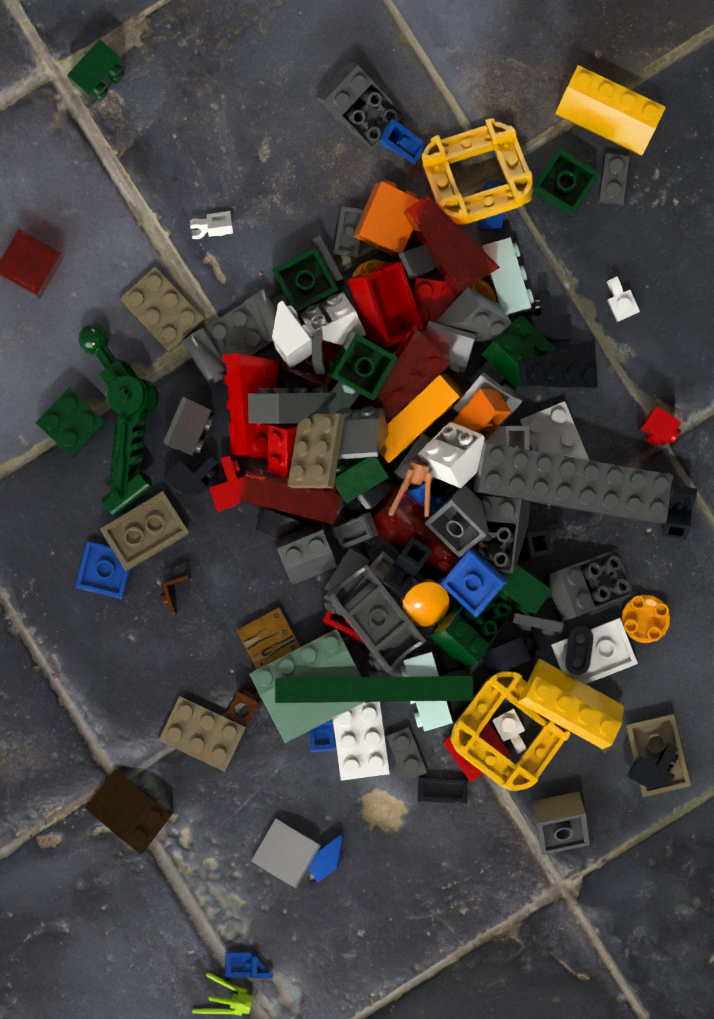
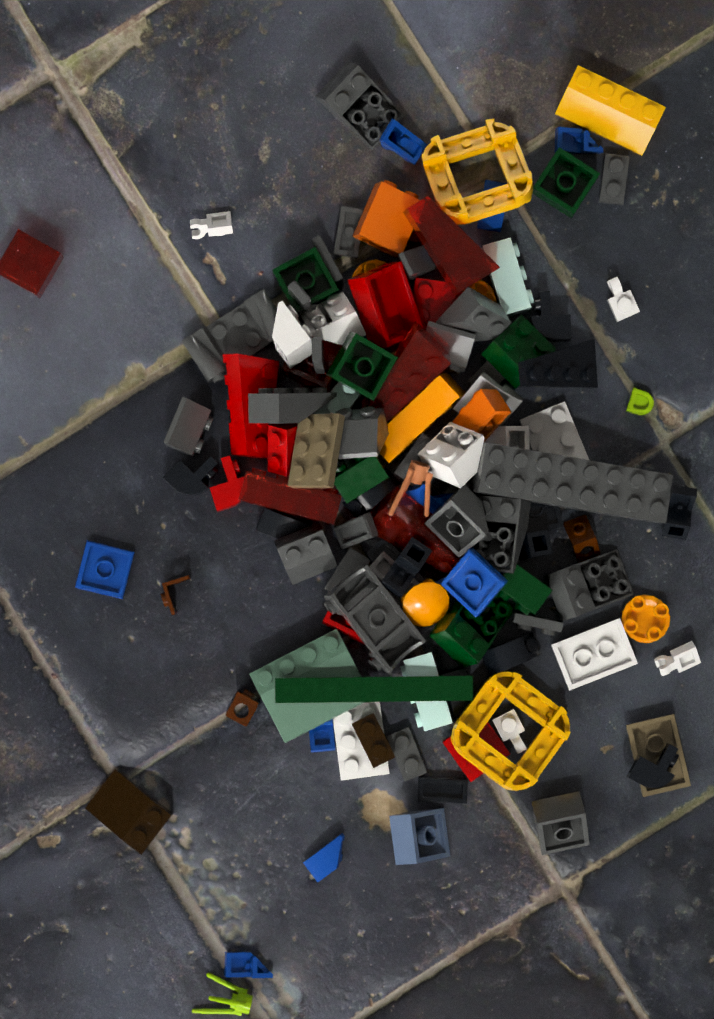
dark green brick [35,388,107,459] -> none
dark green brick [67,39,125,105] -> none
dark green piece [78,324,159,516] -> none
dark tan plate [100,491,189,571] -> none
dark tan plate [120,267,205,353] -> none
dark tan plate [158,696,246,772] -> none
pearl gold tile [236,607,300,669] -> none
light grey slope [251,819,321,888] -> none
yellow slope [518,659,624,749] -> none
black plate [565,626,594,675] -> none
red brick [638,406,681,447] -> none
none -> dark grey tile [287,281,311,311]
none -> dark brown plate [352,713,395,768]
none -> sand blue slope [389,808,450,865]
none -> blue slope [555,127,603,154]
none -> reddish brown bracket [563,515,600,563]
none -> lime tile [626,388,654,416]
none -> white plate [654,641,701,676]

